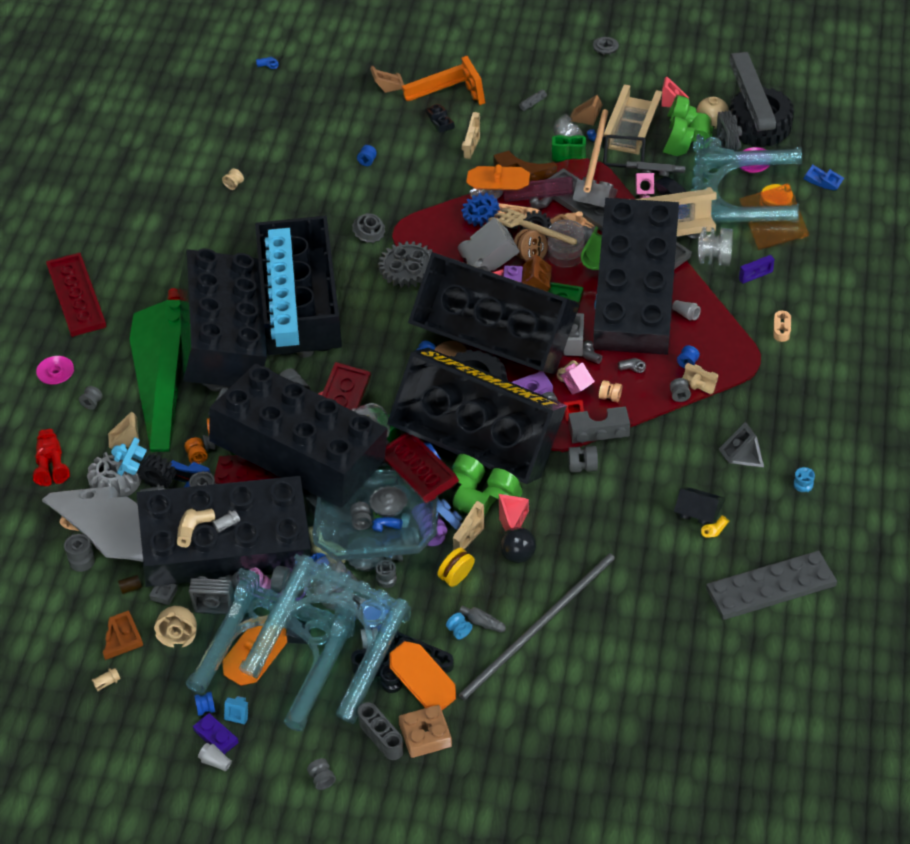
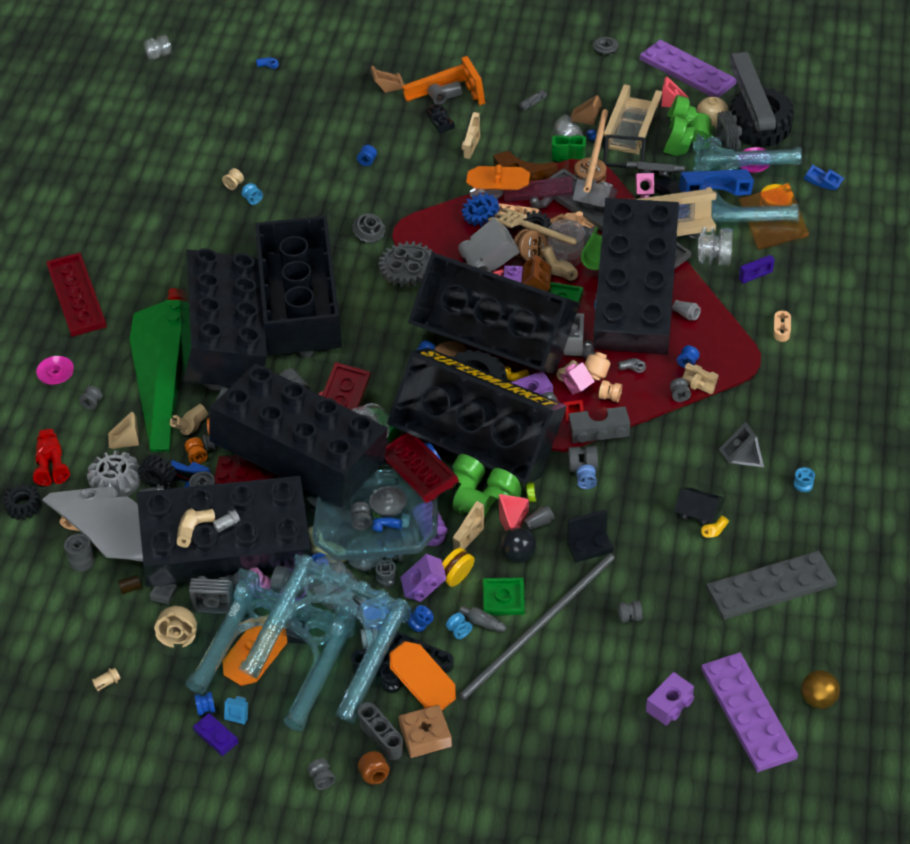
dark orange wing [103,610,143,660] -> none
medium azure hips [111,437,147,476] -> none
light grey cone [198,743,232,772] -> none
medium azure brick [265,228,299,347] -> none
medium blue plate [432,498,463,530] -> none
none -> black tyre [3,483,41,520]
none -> clear wheel [144,35,172,61]
none -> tan arm [170,403,208,435]
none -> dark azure wheel [241,183,263,205]
none -> dark orange head [358,751,390,785]
none -> medium lavender brick [400,554,447,602]
none -> blue wheel [407,605,434,632]
none -> dark grey piece [427,81,463,105]
none -> green tile [483,577,525,616]
none -> yellow arm [505,366,529,382]
none -> dark grey cone [524,505,555,531]
none -> lime tile [526,482,536,503]
none -> tan arm [541,246,578,281]
none -> black bracket [567,510,613,563]
none -> medium nougat head [574,158,606,184]
none -> medium blue wheel [576,465,597,489]
none -> light nougat head [584,352,611,381]
none -> dark grey wheel [618,600,642,623]
none -> medium lavender plate [640,40,737,98]
none -> medium lavender brick [646,672,694,726]
none -> blue arch [679,169,754,196]
none -> medium lavender plate [701,652,798,772]
none -> pearl gold piece [801,670,840,709]

